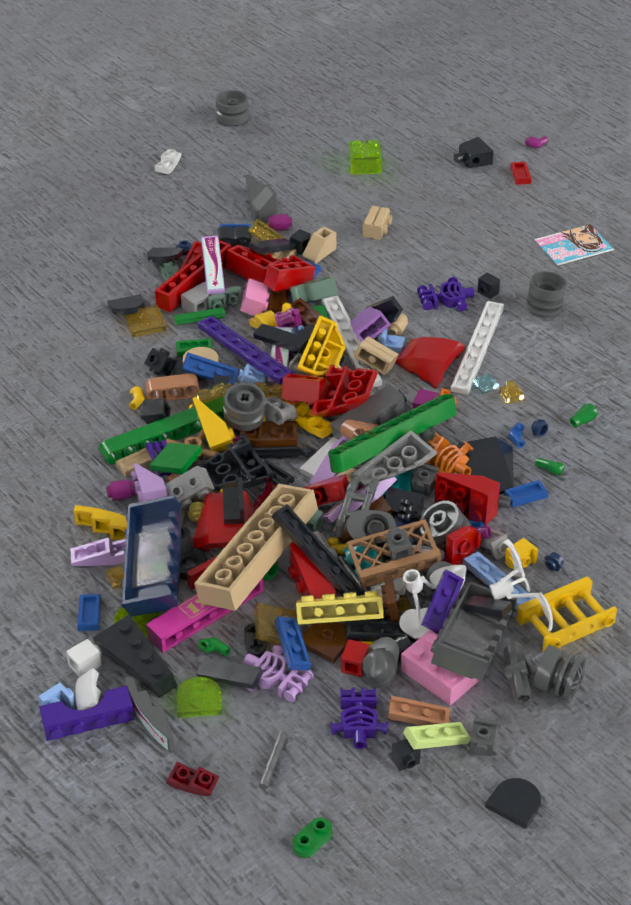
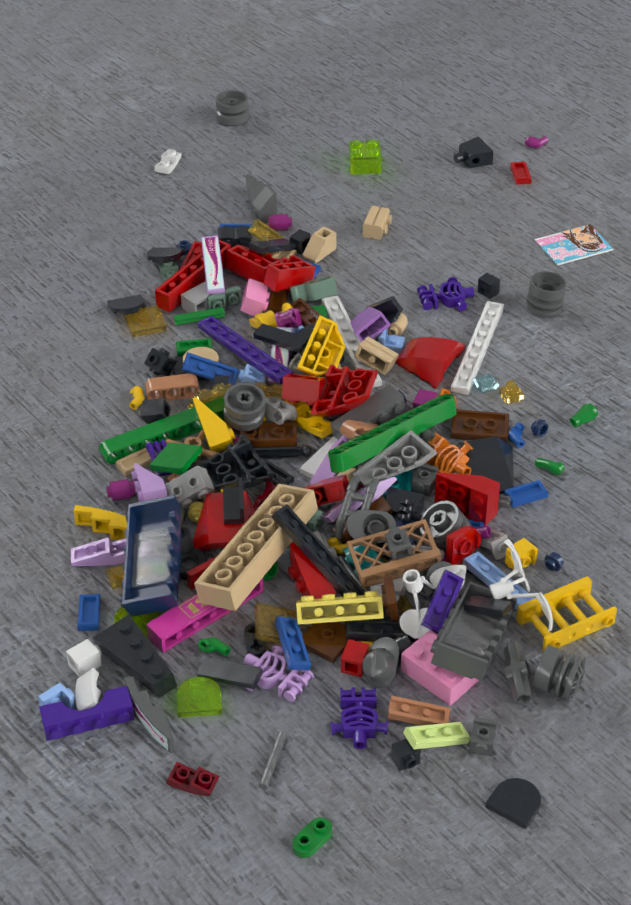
none -> reddish brown tile [450,409,509,443]

